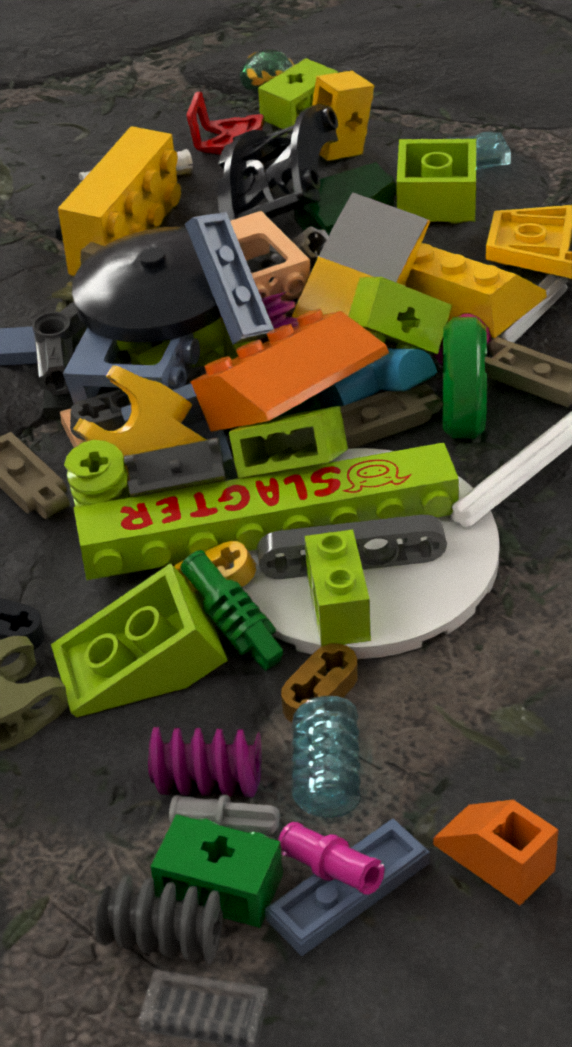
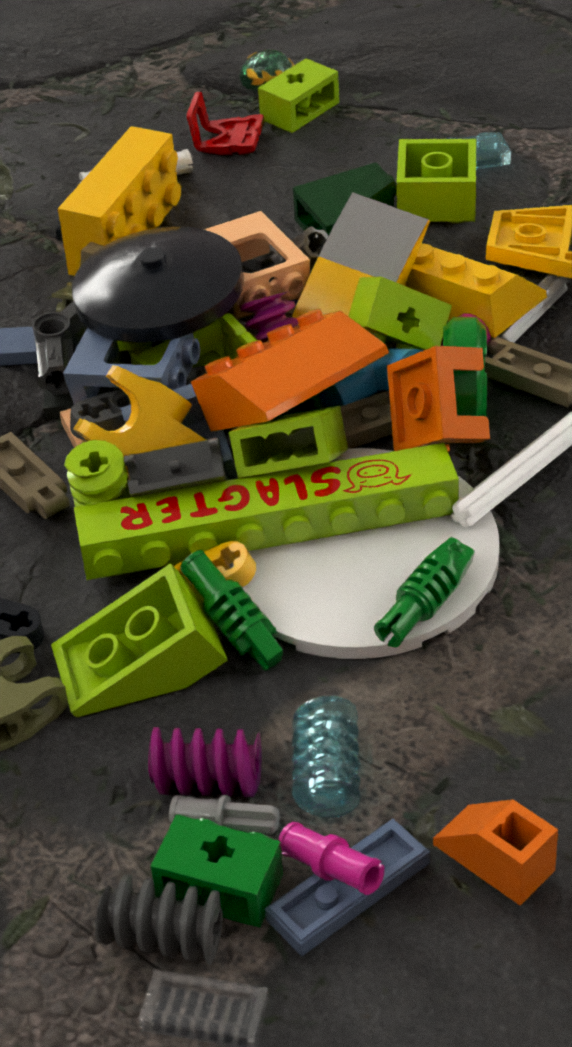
sand blue tile [185,212,274,344] -> none
black fence [217,104,338,221] -> none
dark grey beam [257,515,447,579] -> none
pearl gold beam [281,644,358,726] -> none
lime brick [304,529,371,647] -> none
yellow brick [312,71,374,161] -> none
none -> green hinge [374,537,475,648]
none -> orange panel [387,346,490,452]

